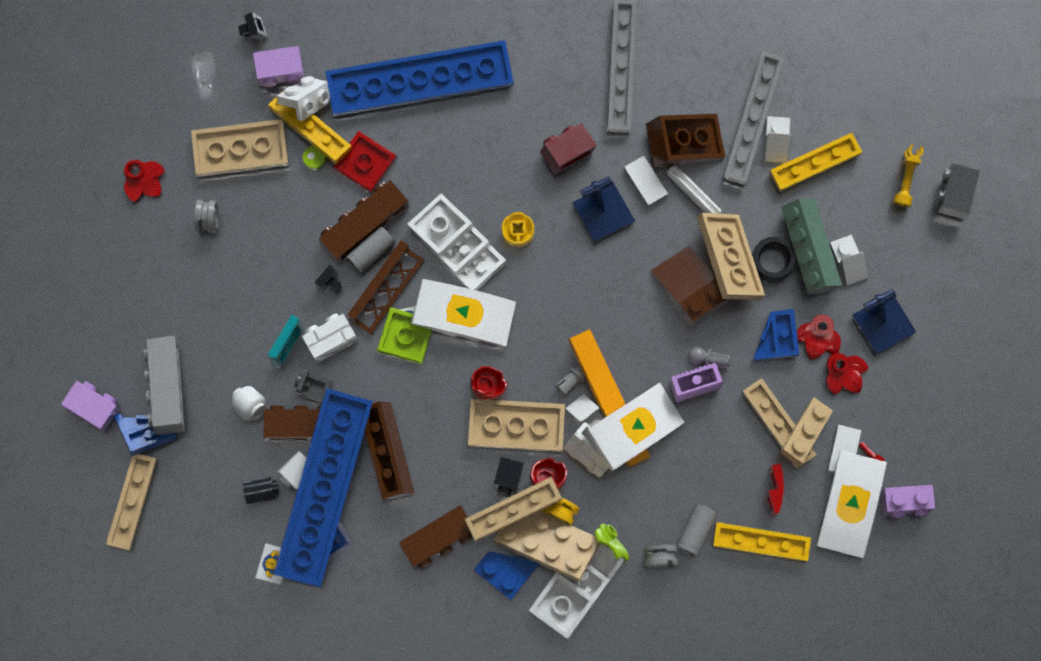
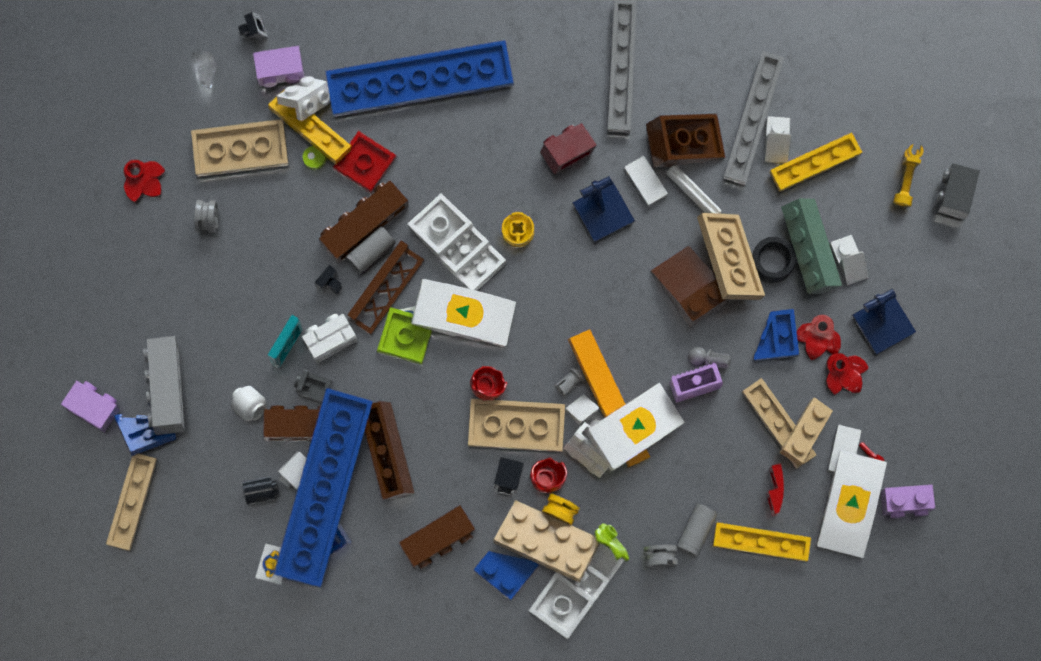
tan plate [465,477,562,542] -> none

